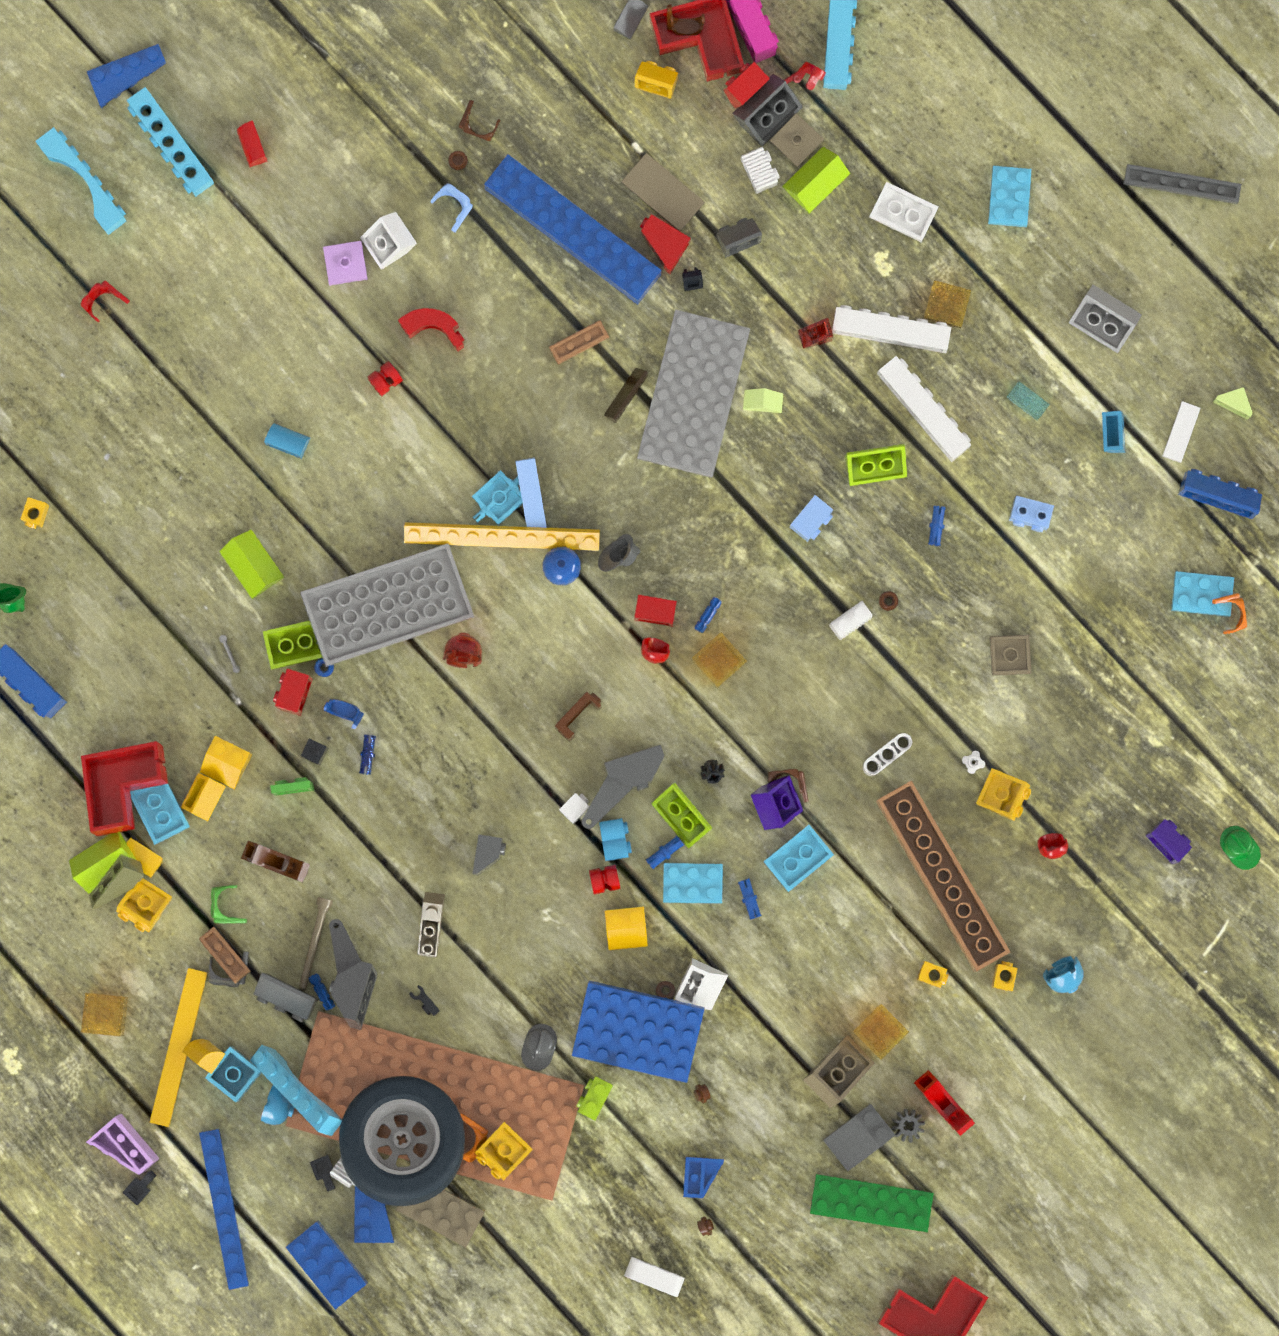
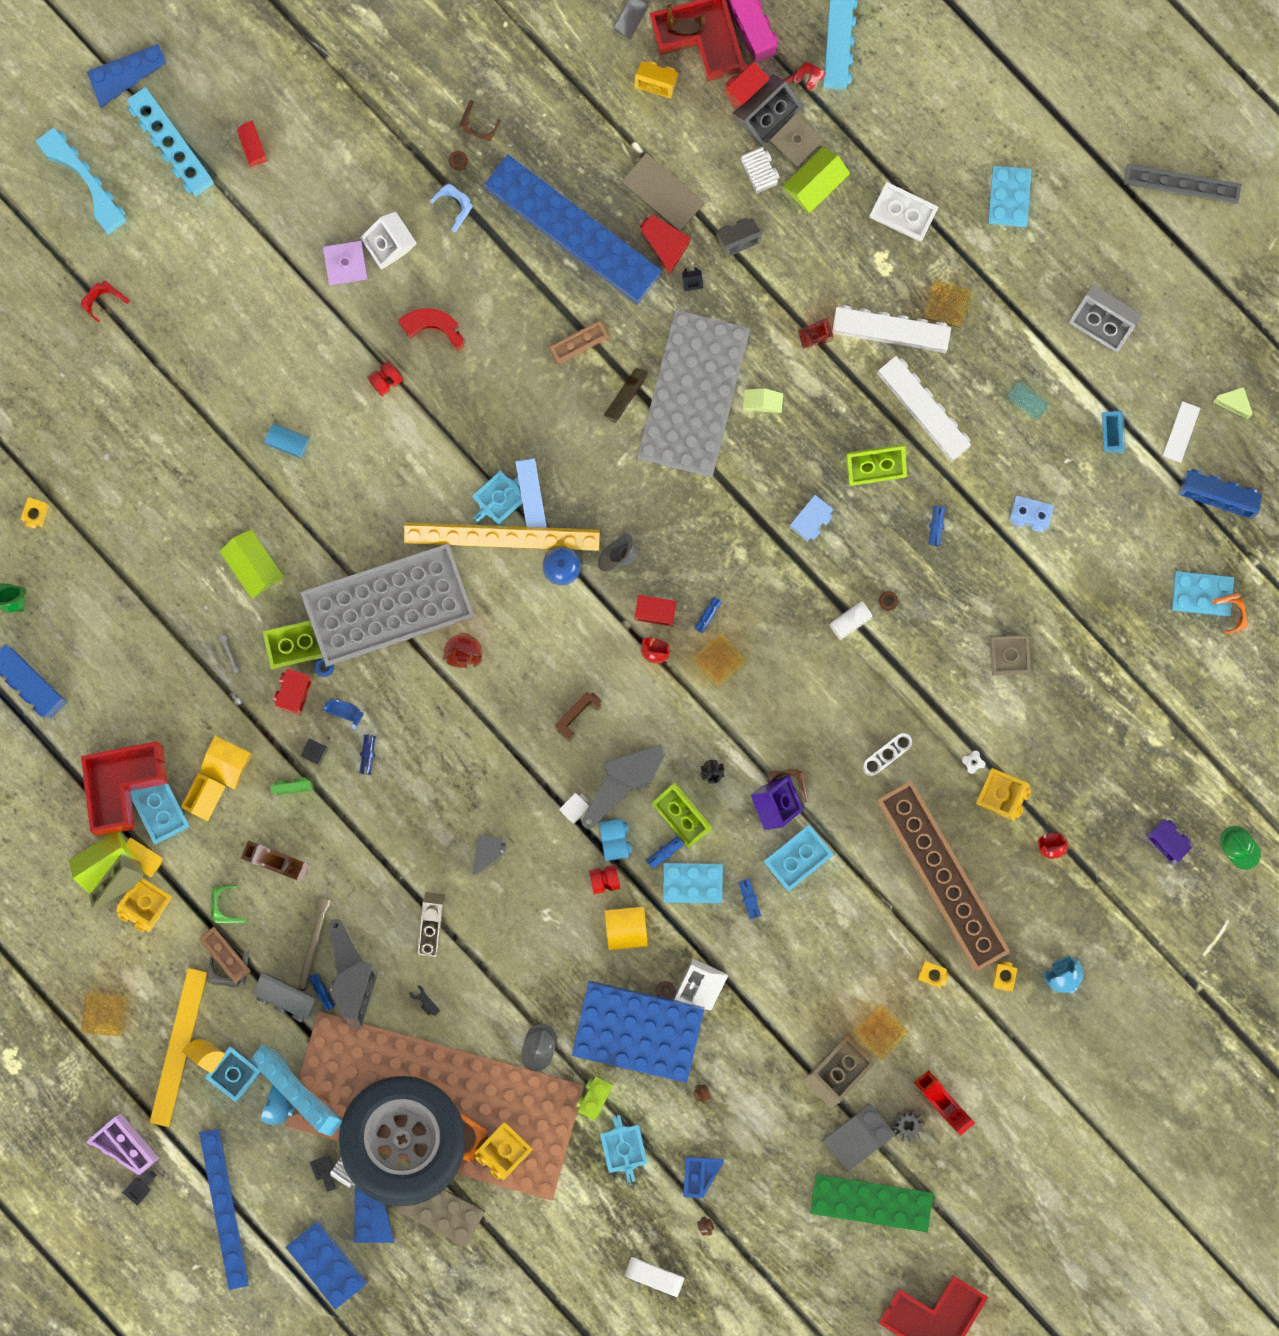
none -> medium azure plate [600,1115,648,1183]

